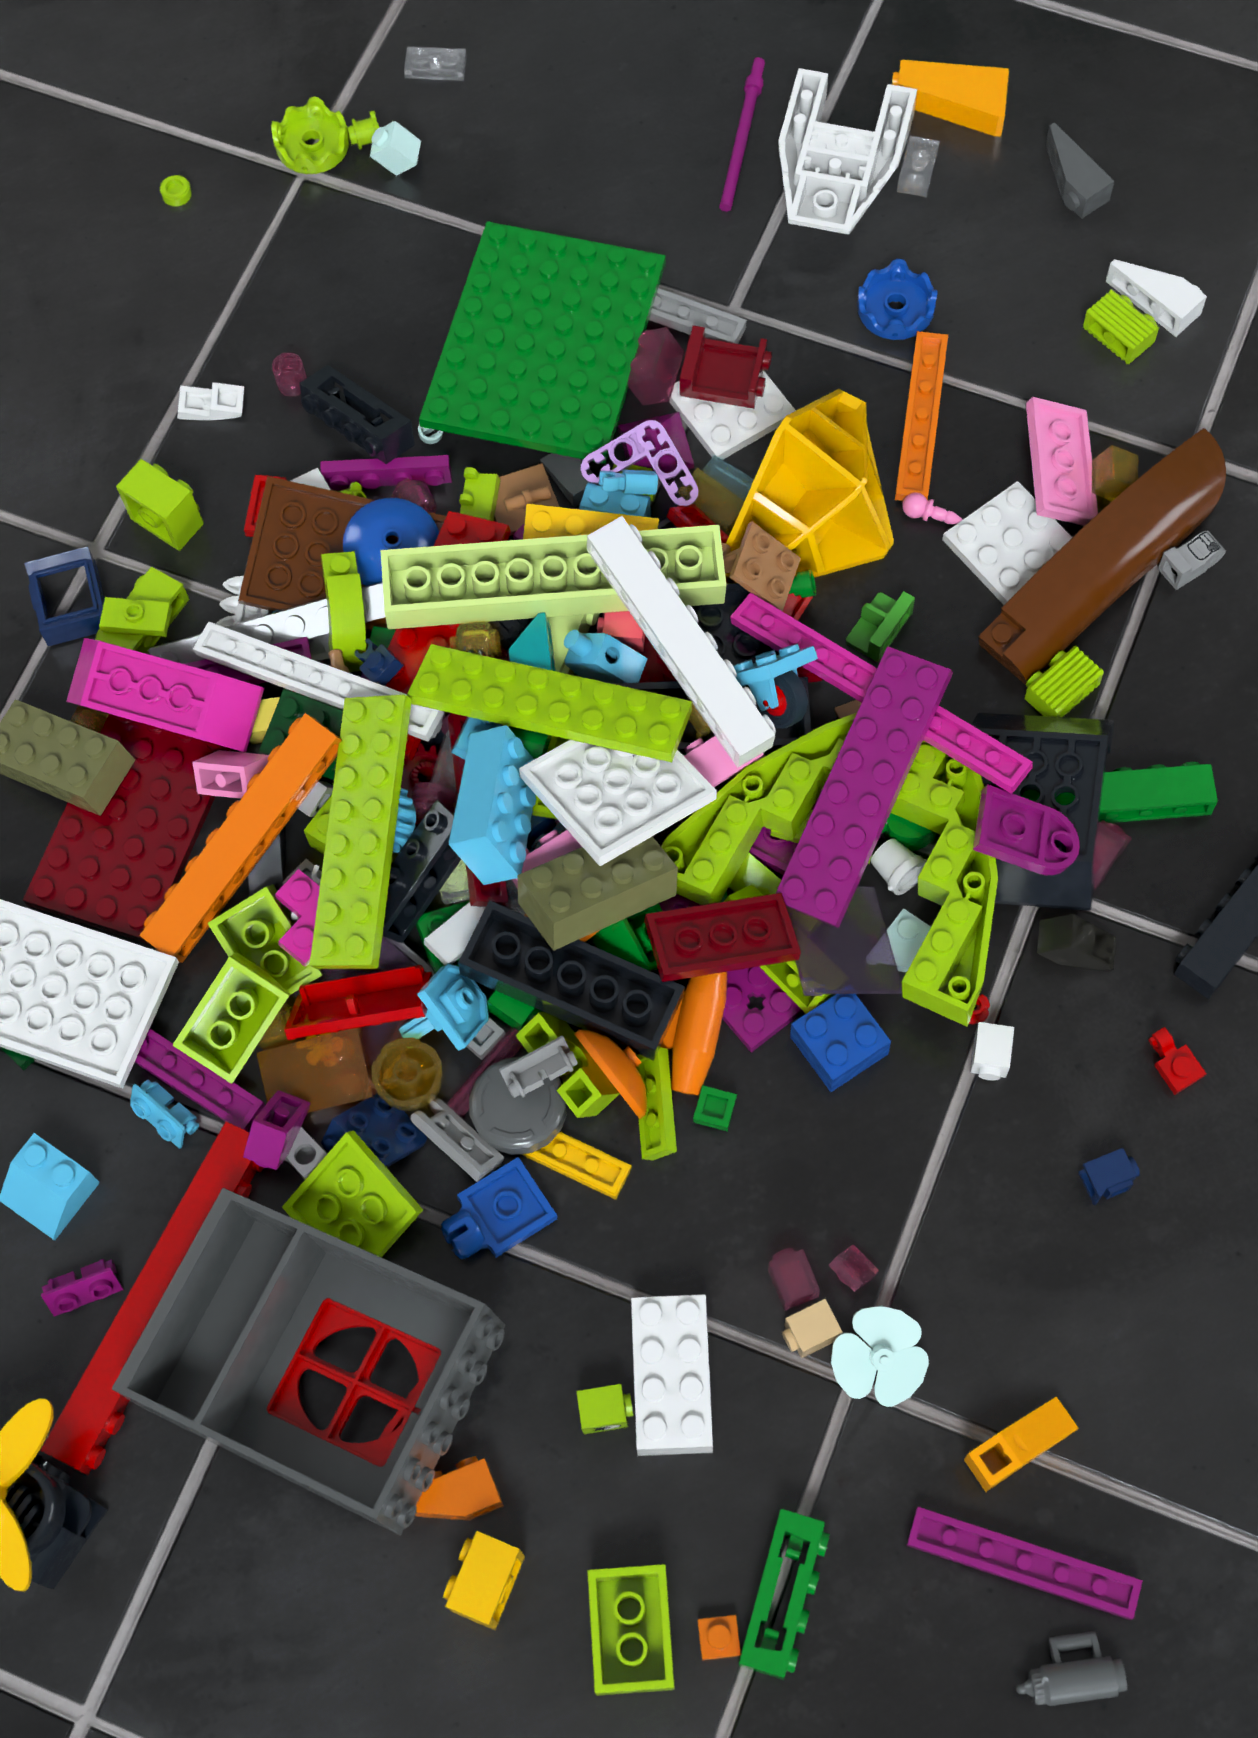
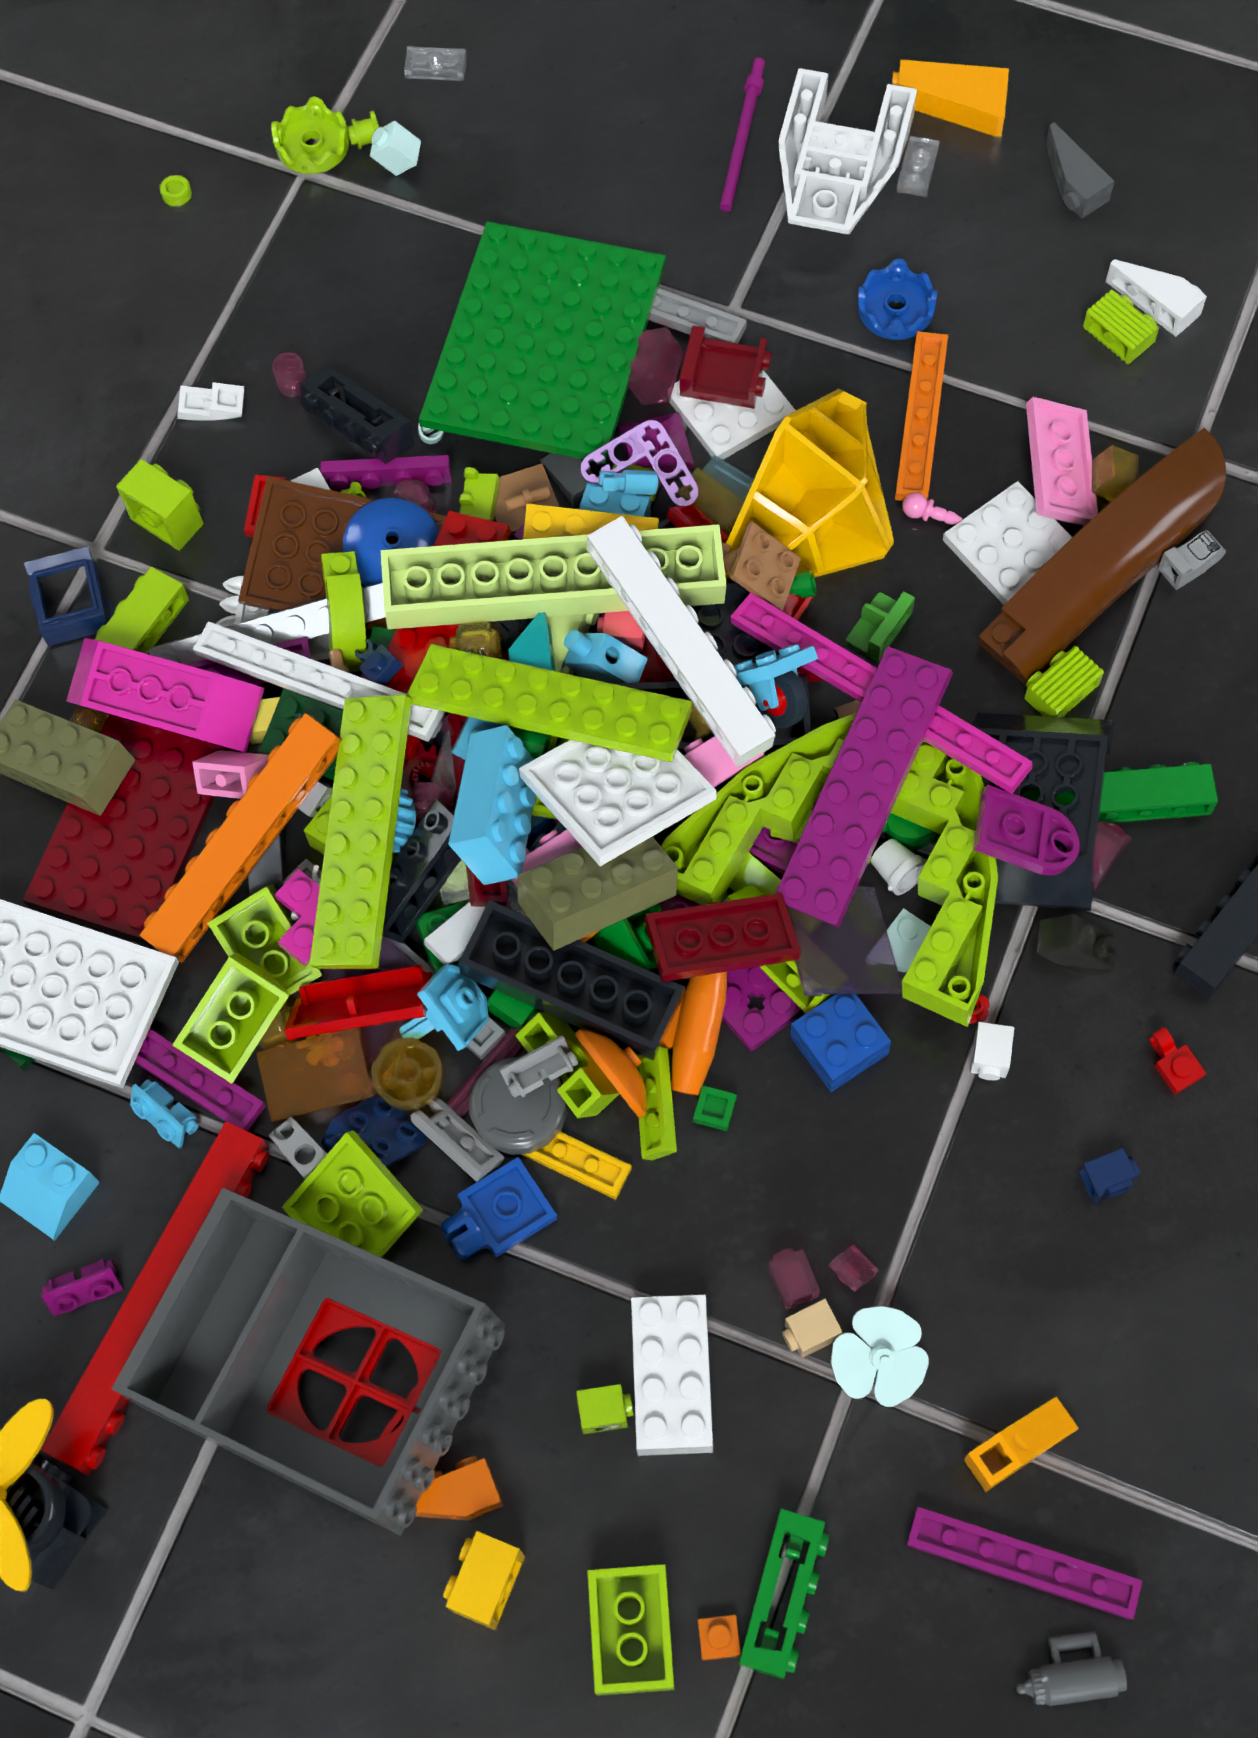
lime plate [99,597,172,637] -> none
magenta slope [243,1090,311,1170] -> none

